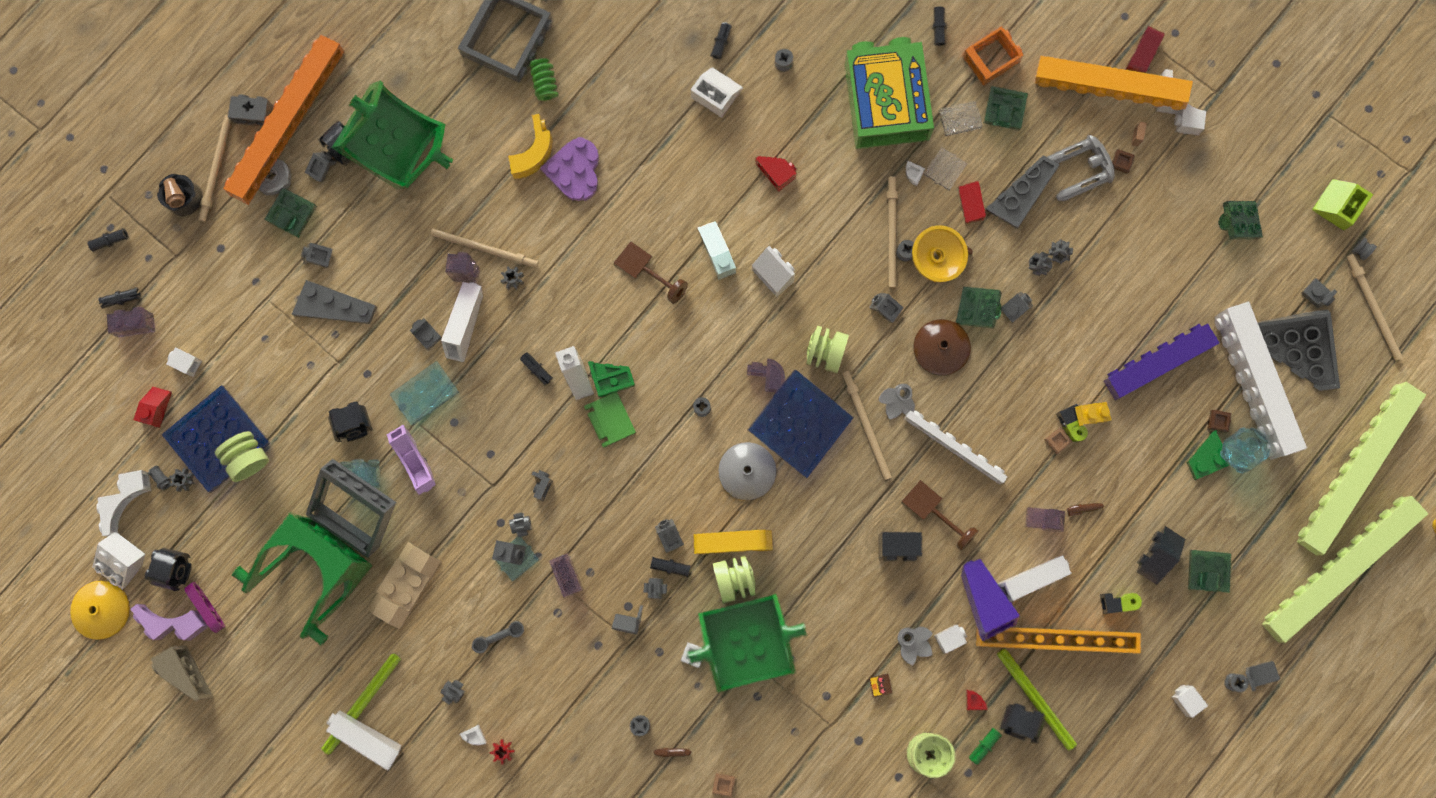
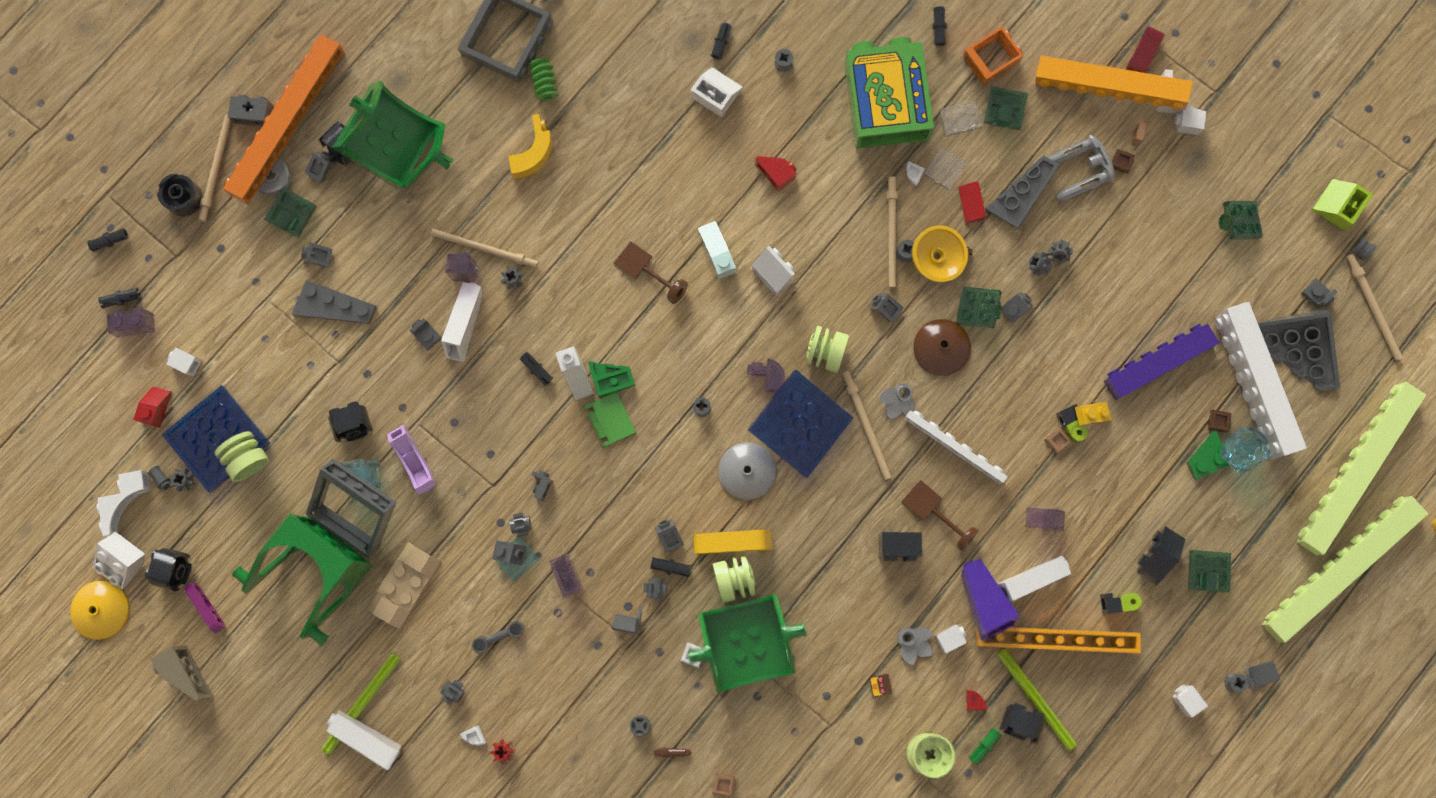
lavender arch [131,604,208,641] -> none
medium nougat cone [163,178,185,208] -> none
clear light blue plate [390,361,459,426] -> none
medium lavender plate [540,137,599,201] -> none
reddish brown piece [1067,503,1104,516] -> none

